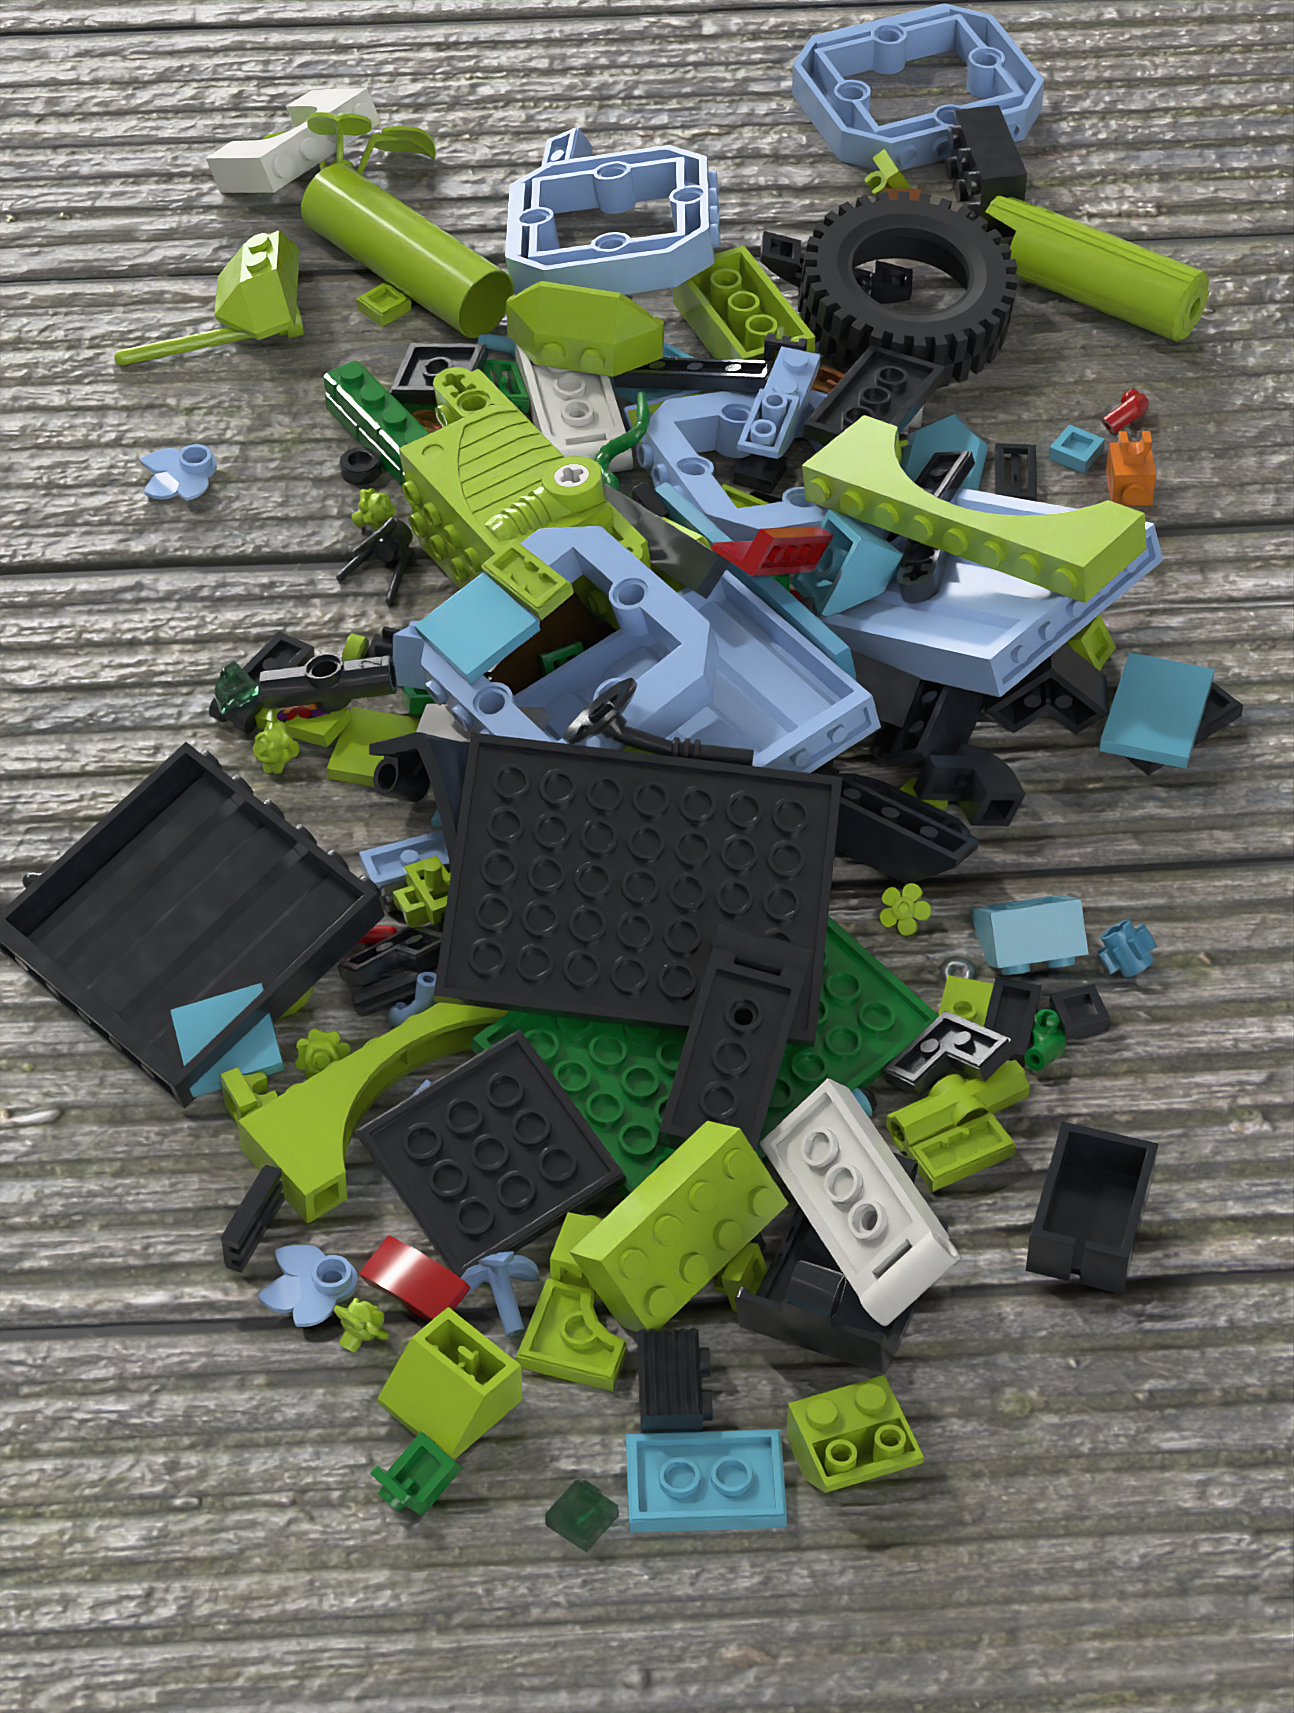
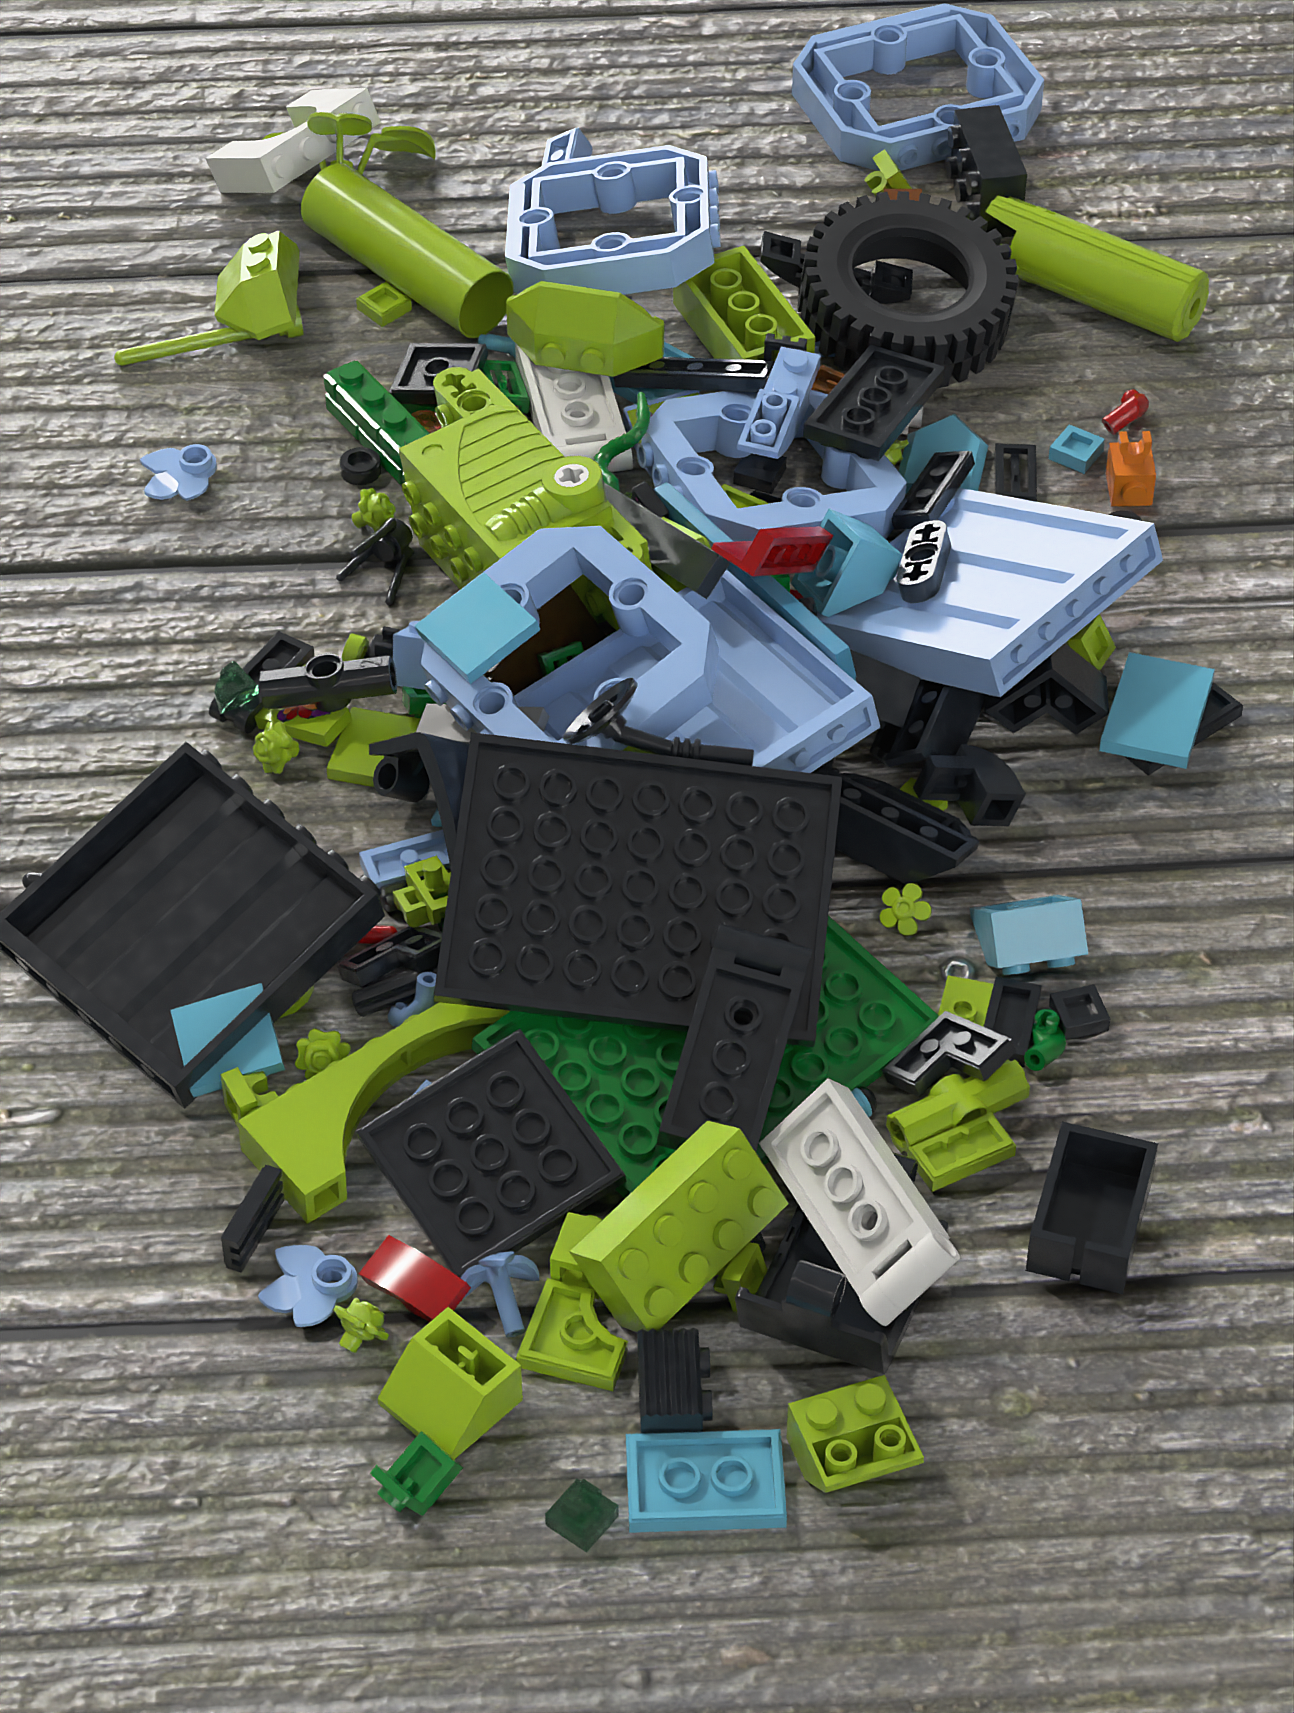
lime plate [481,538,574,621] -> none
lime arch [802,415,1147,603] -> none
dark azure gear [1097,920,1157,978] -> none

